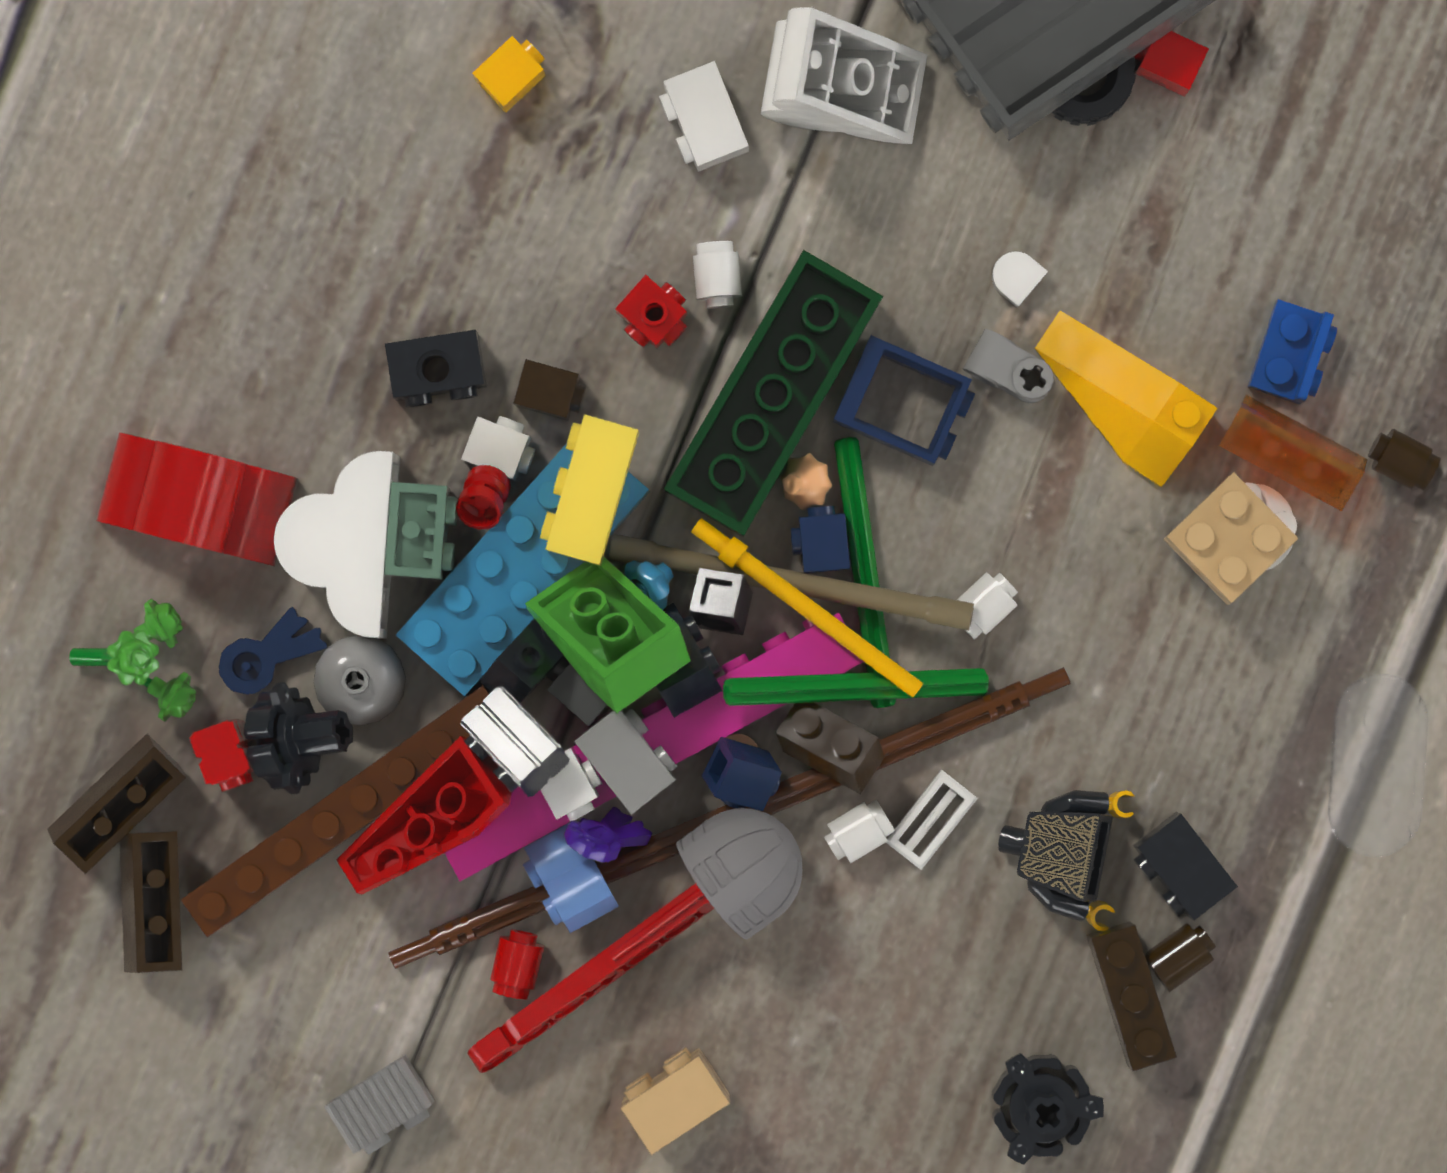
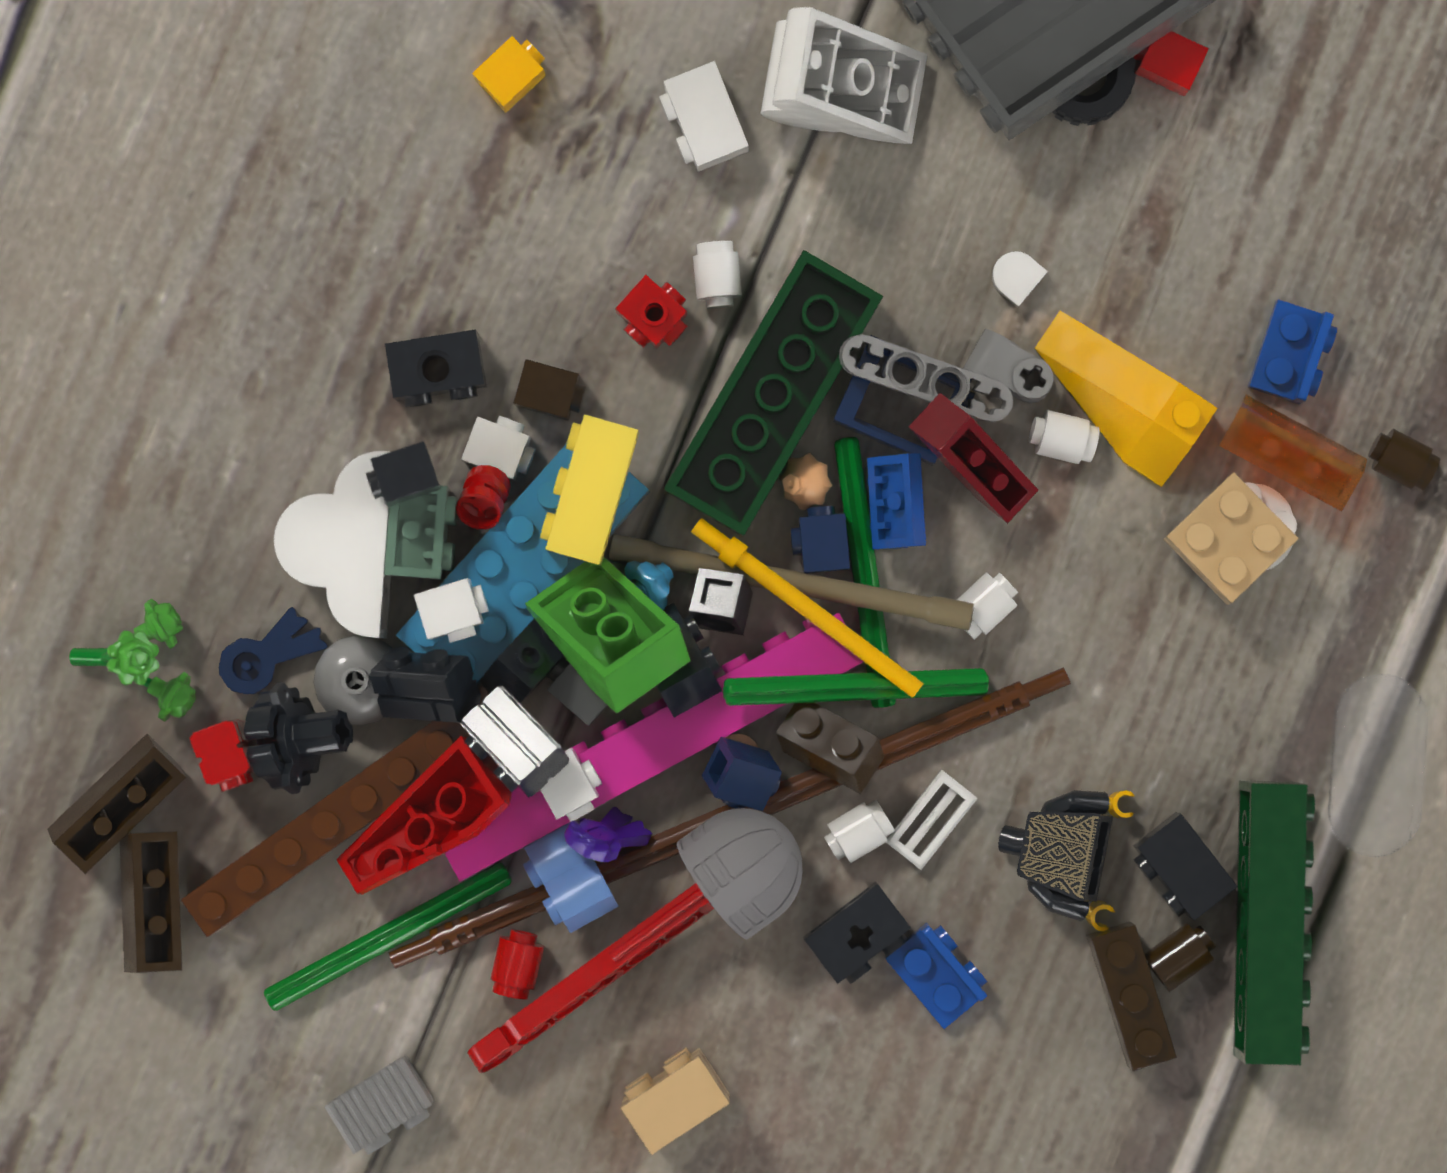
red brick [96,432,297,566] -> none
light grey brick [574,708,677,815] -> none
black piece [992,1053,1104,1165] -> none
none -> green axle [264,863,512,1011]
none -> black brick [366,441,441,507]
none -> black brick [369,647,482,723]
none -> white brick [414,578,489,643]
none -> black brick [803,882,911,984]
none -> light grey beam [839,335,1013,422]
none -> blue bracket [867,453,926,550]
none -> blue bracket [884,922,988,1029]
none -> dark red brick [909,393,1038,524]
none -> white brick [1029,410,1100,464]
none -> dark green brick [1233,781,1315,1065]

